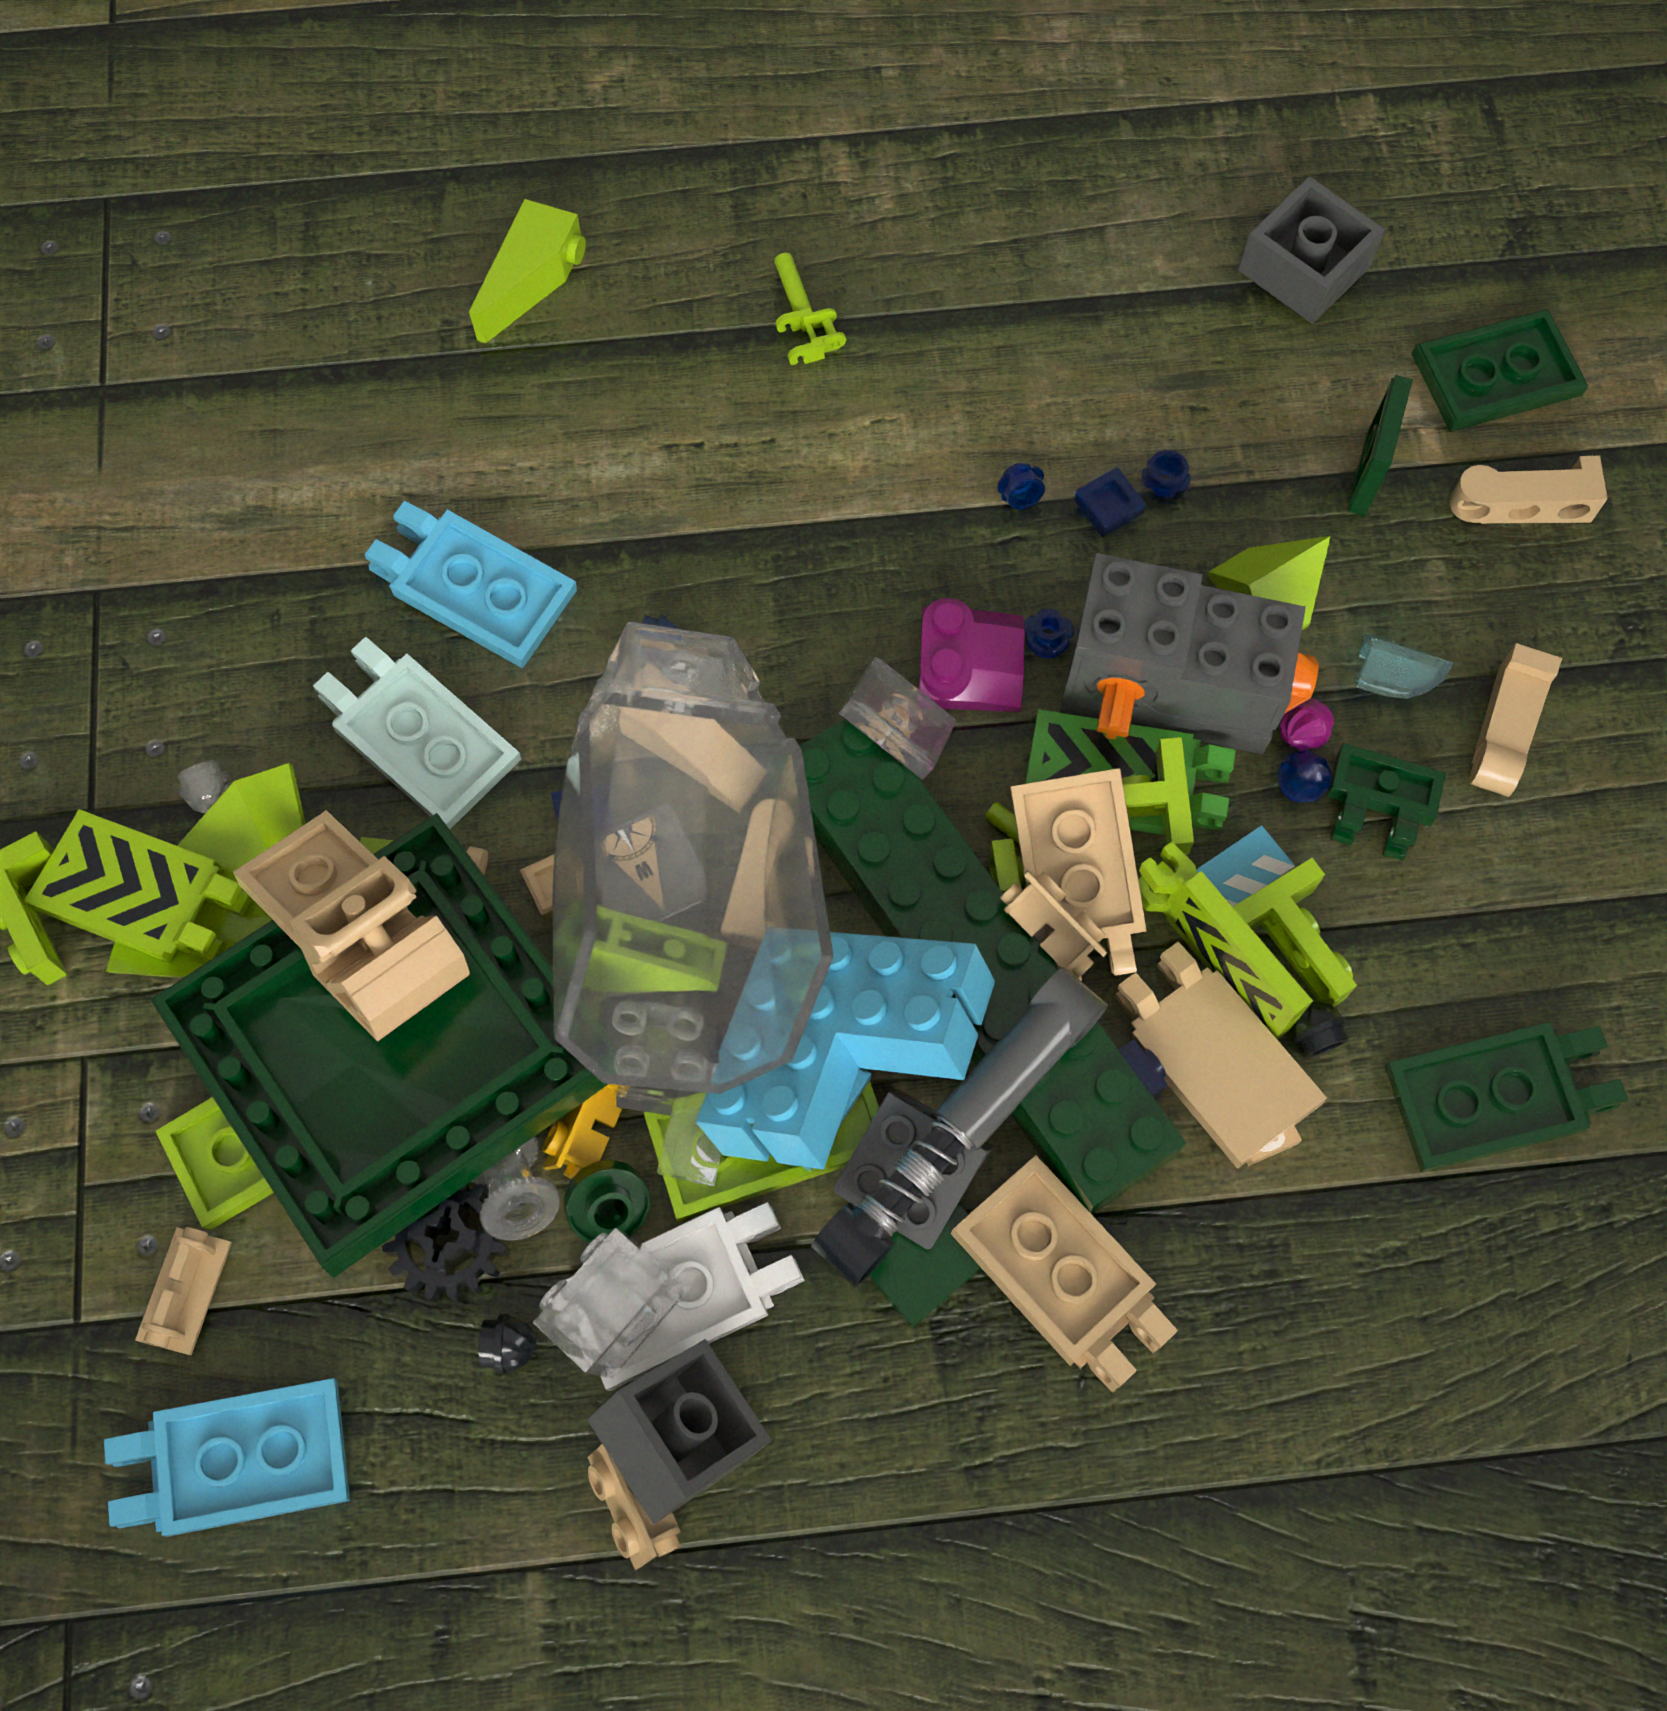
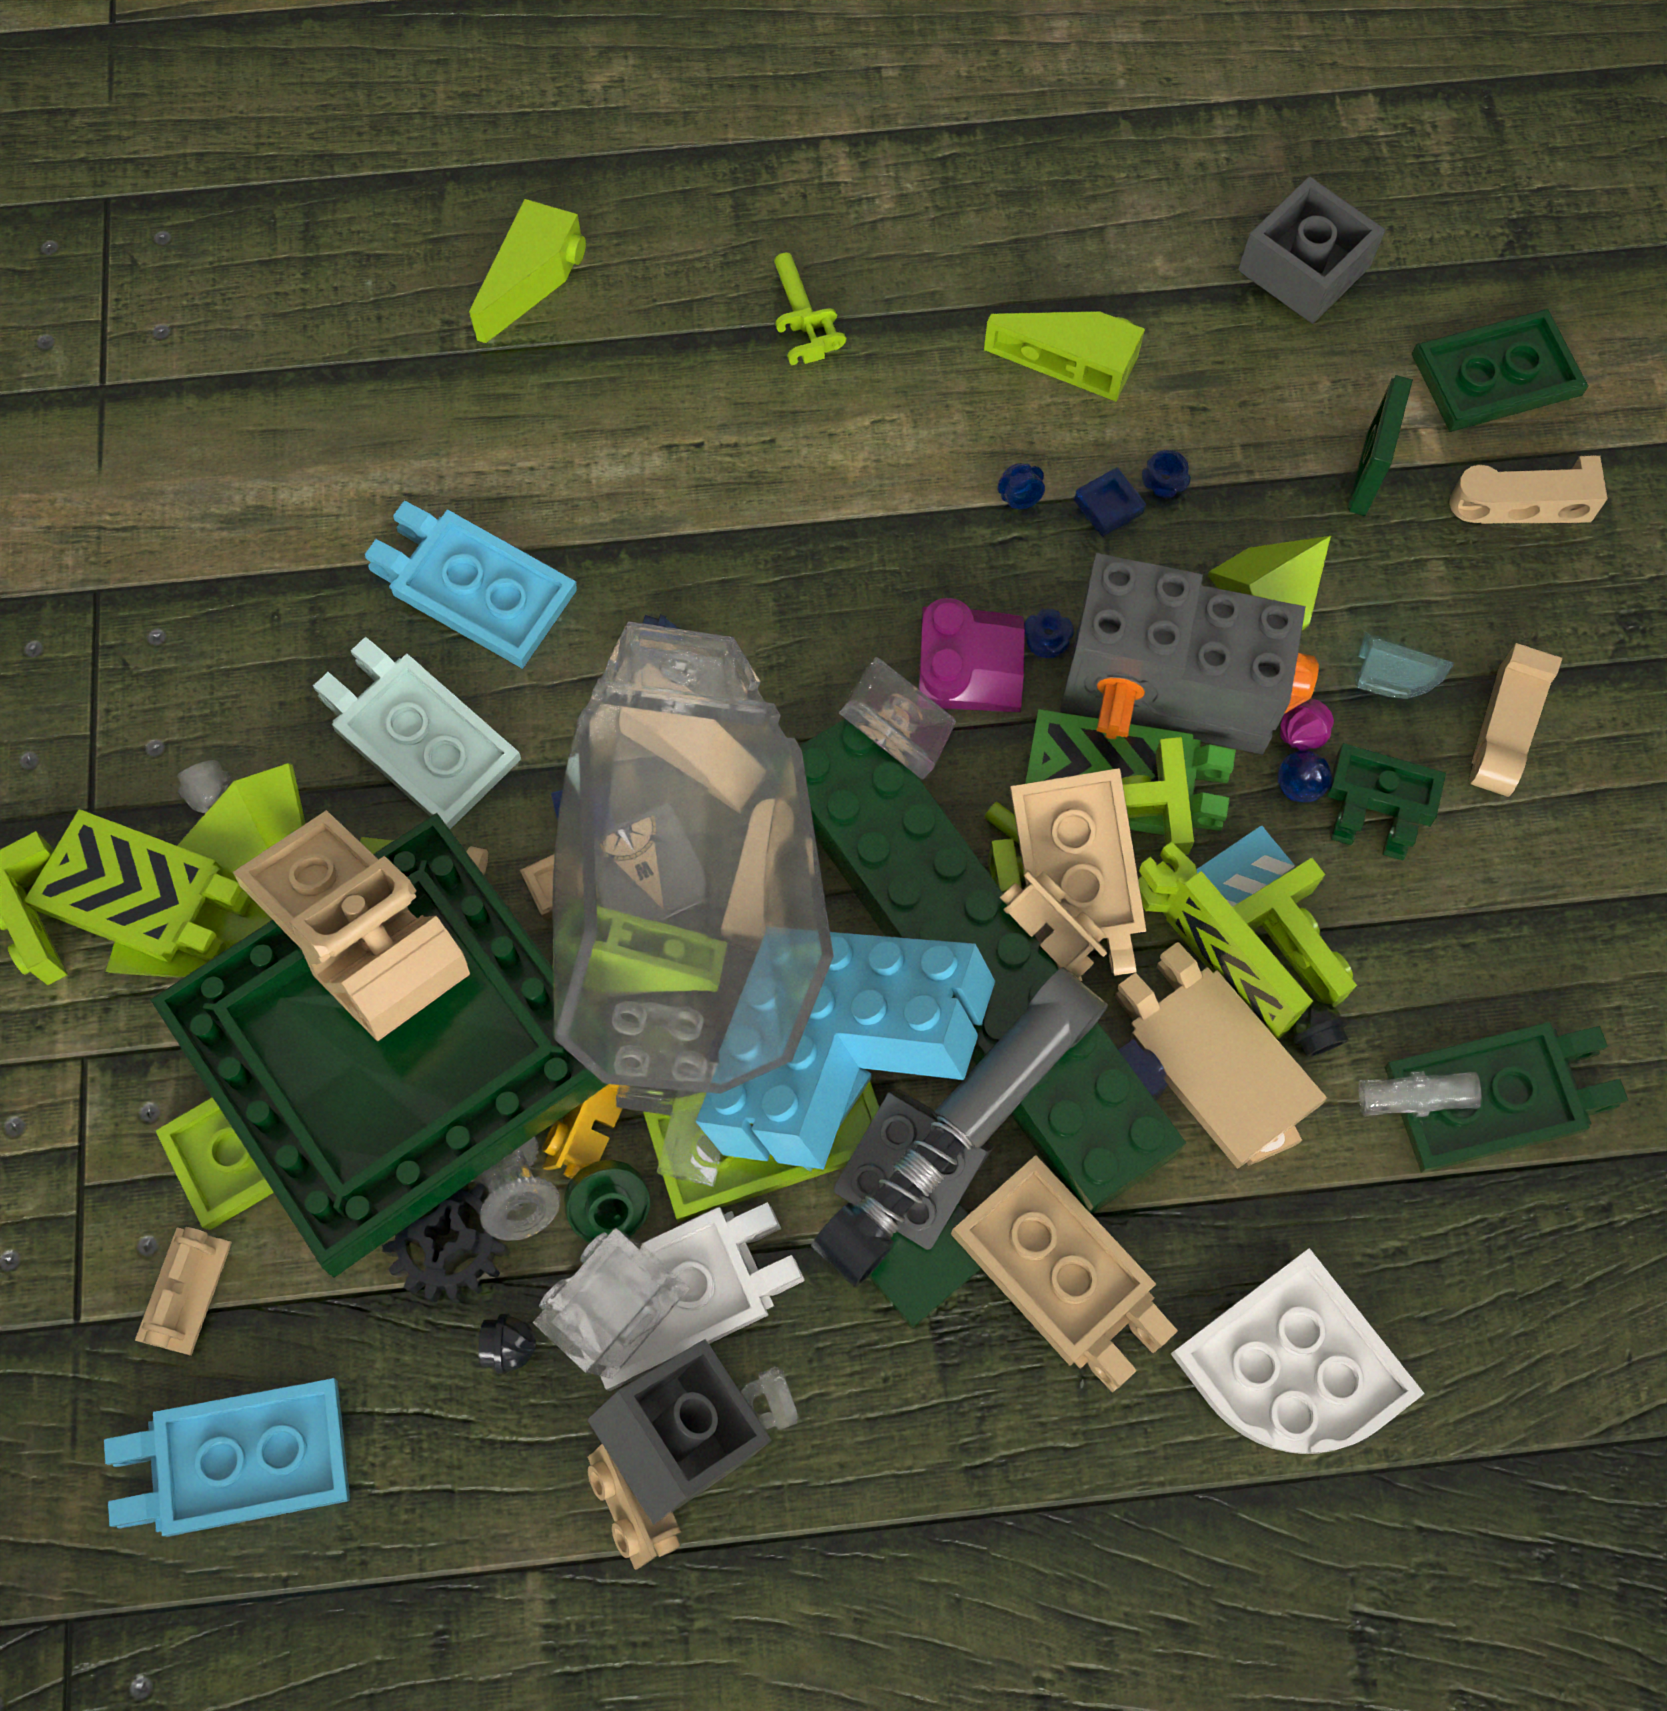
none -> clear tile [741,1366,799,1431]
none -> lime slope [984,311,1145,402]
none -> white plate [1171,1248,1424,1454]
none -> clear pin [1358,1071,1481,1117]

